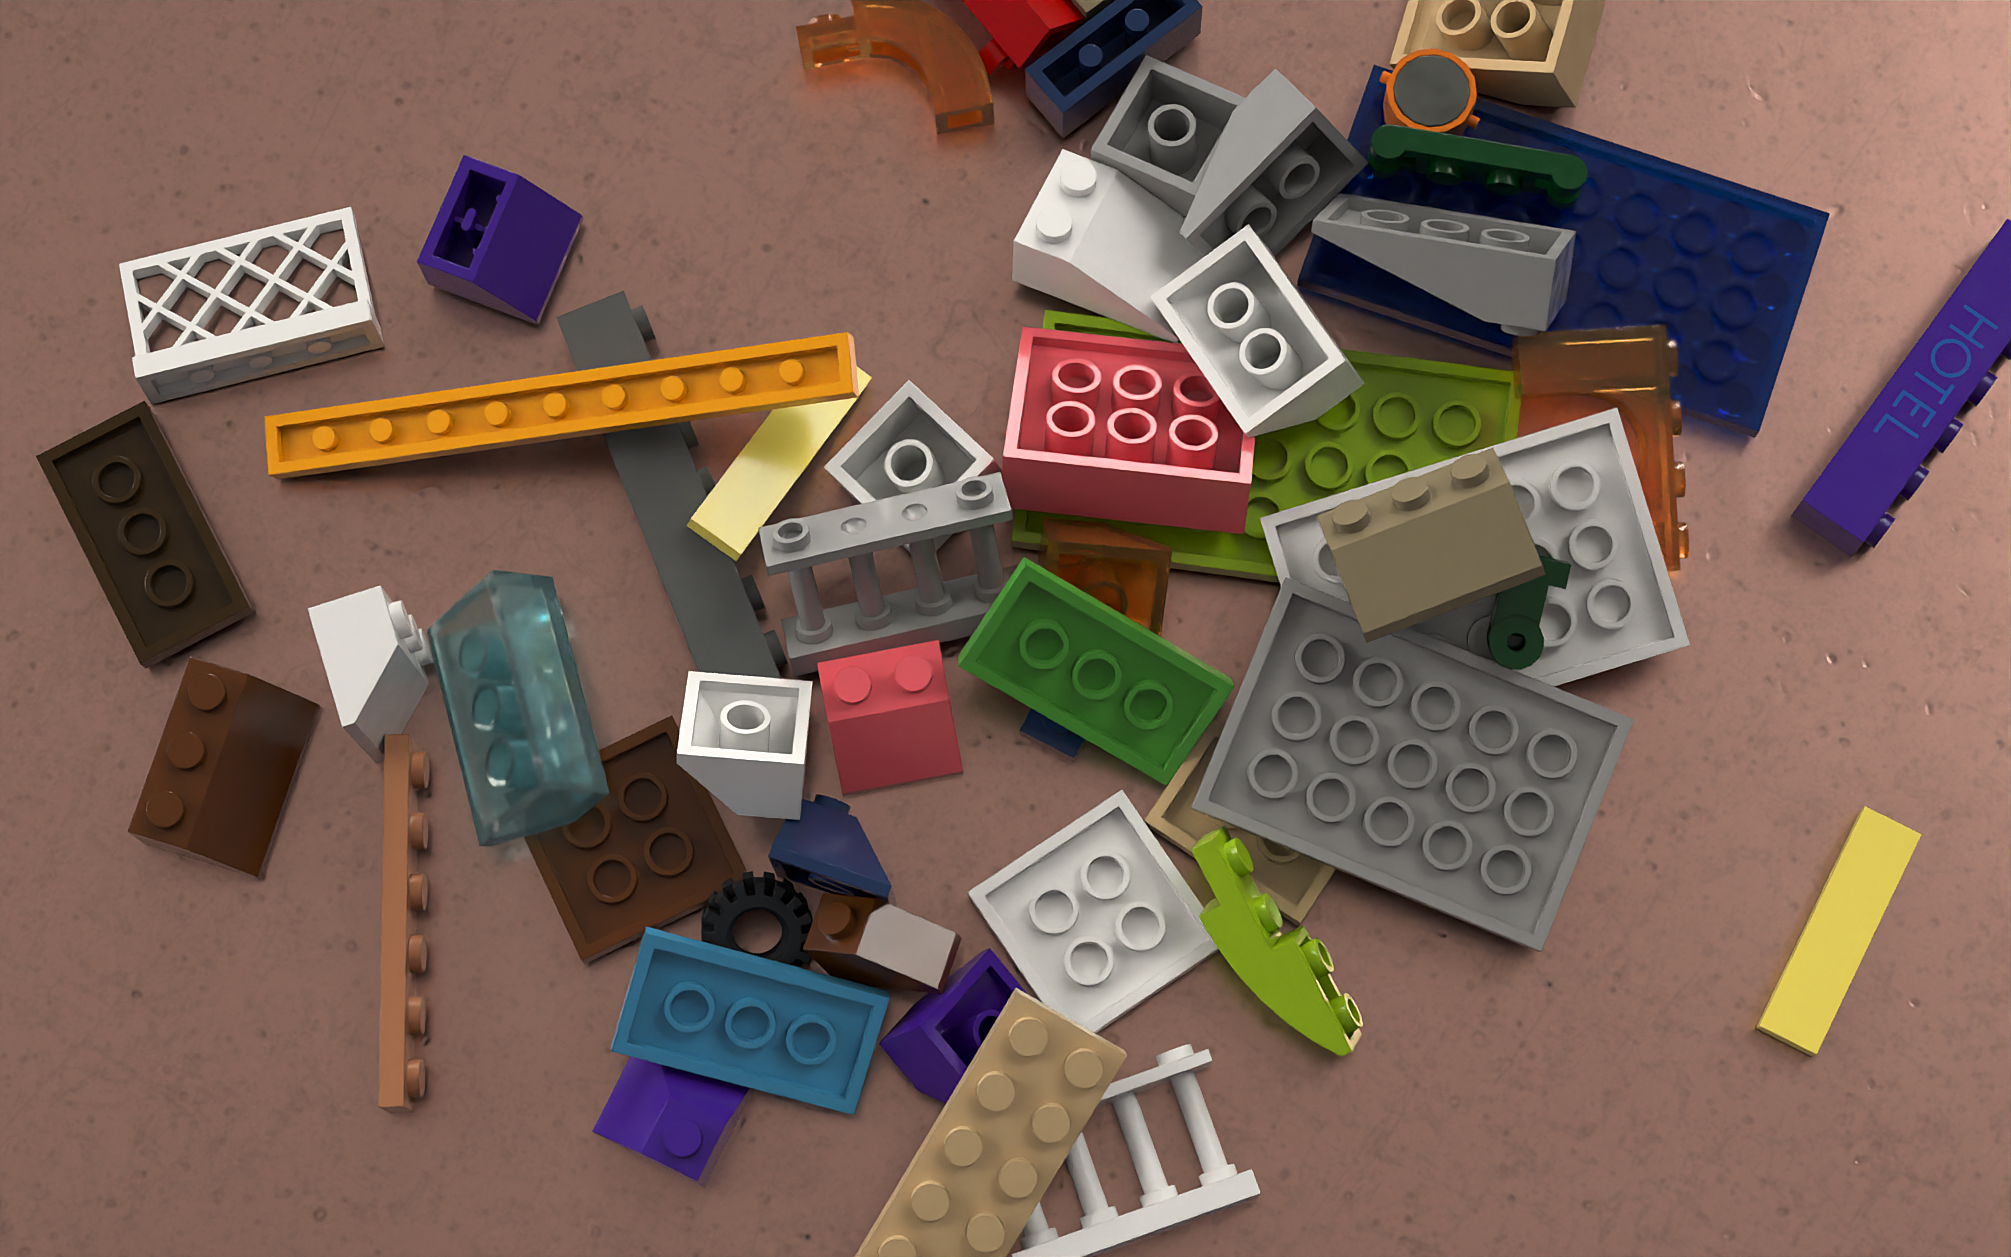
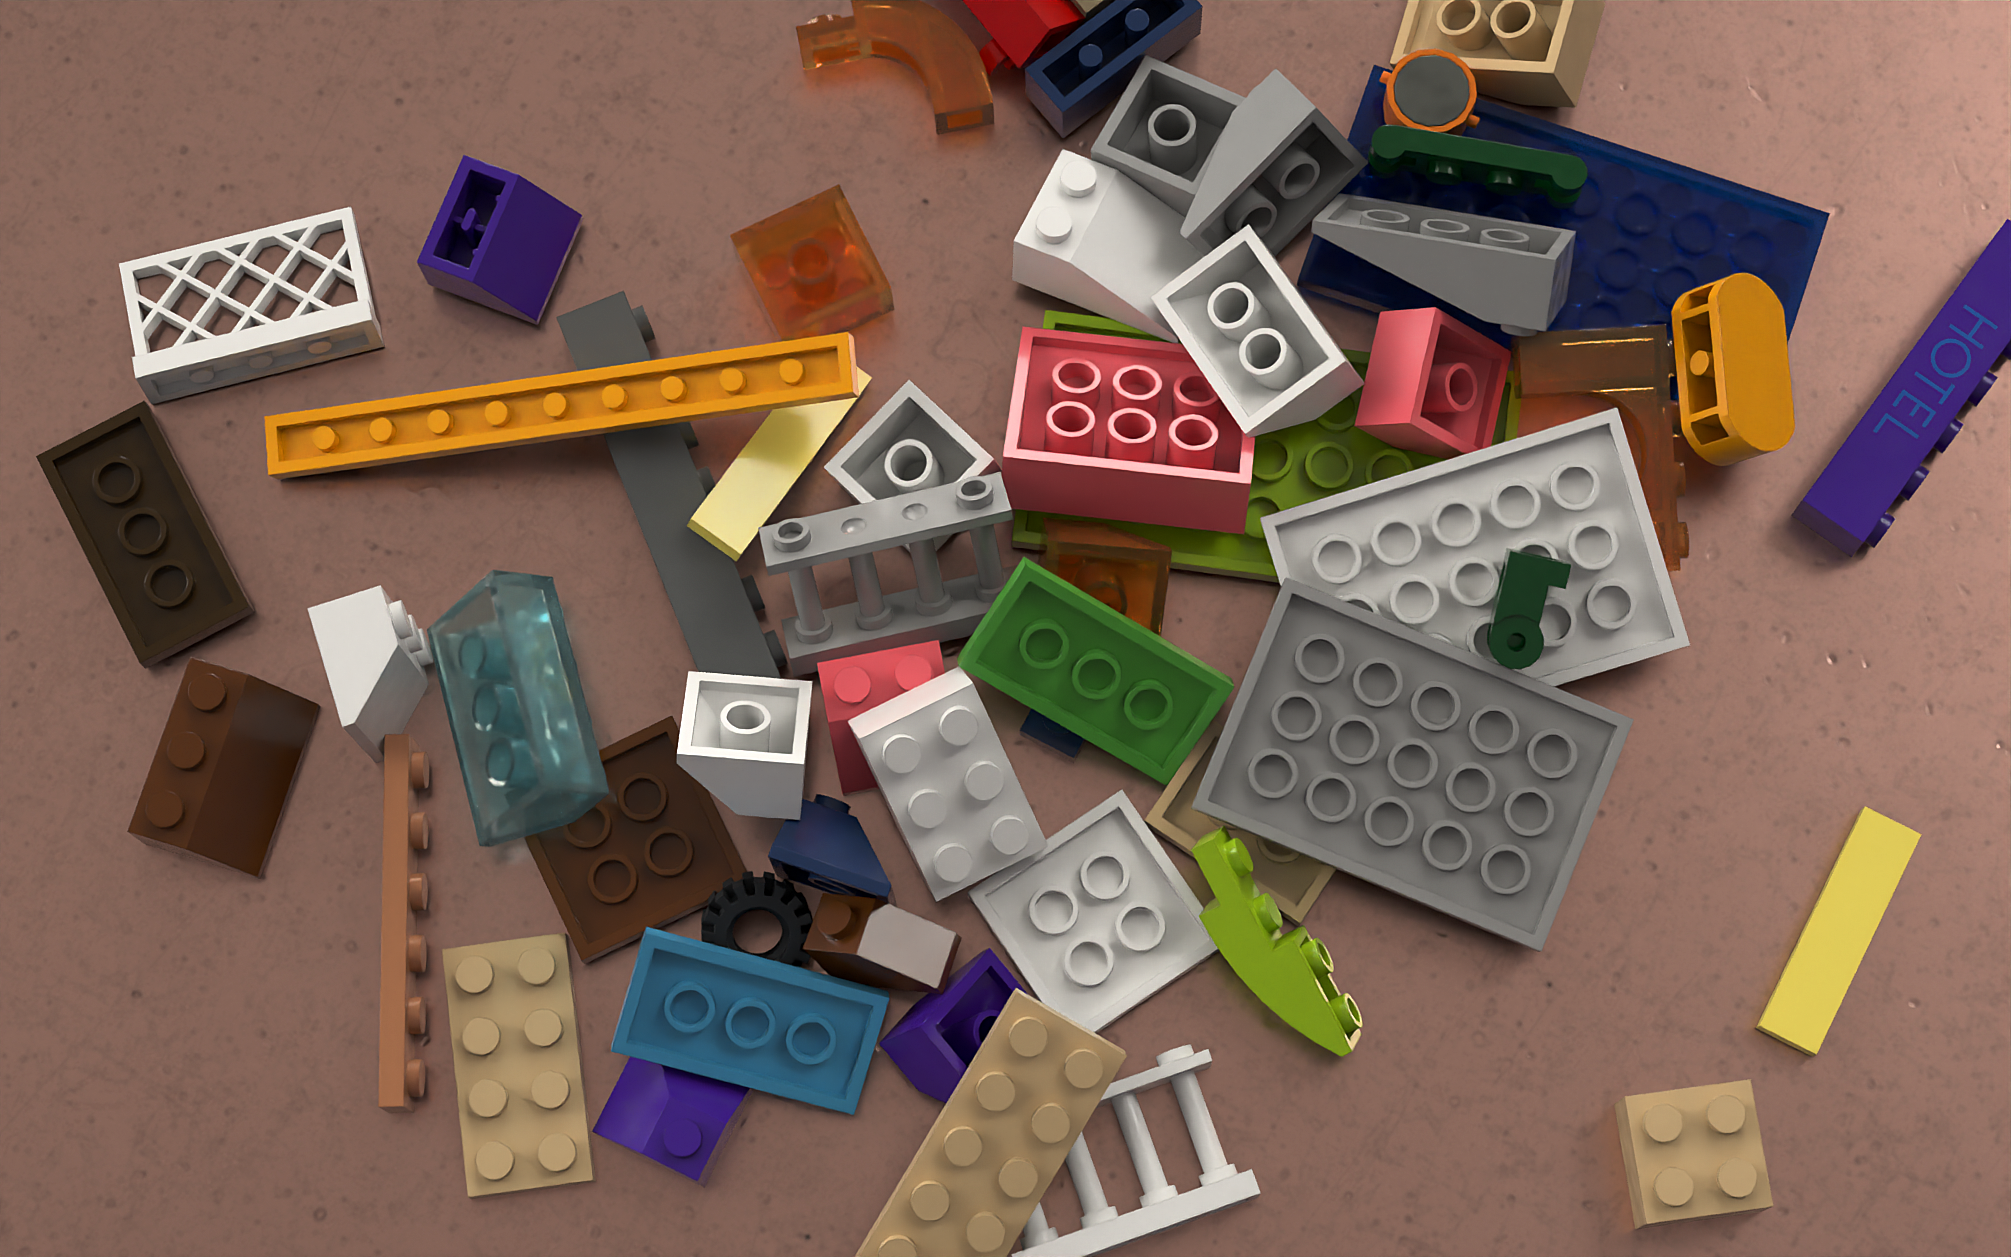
dark tan slope [1317,448,1546,643] -> none
none -> tan plate [442,932,596,1199]
none -> clear orange brick [730,184,894,342]
none -> white brick [848,666,1048,902]
none -> coral slope [1354,307,1512,459]
none -> tan brick [1614,1079,1773,1229]
none -> light orange brick [1671,273,1795,466]

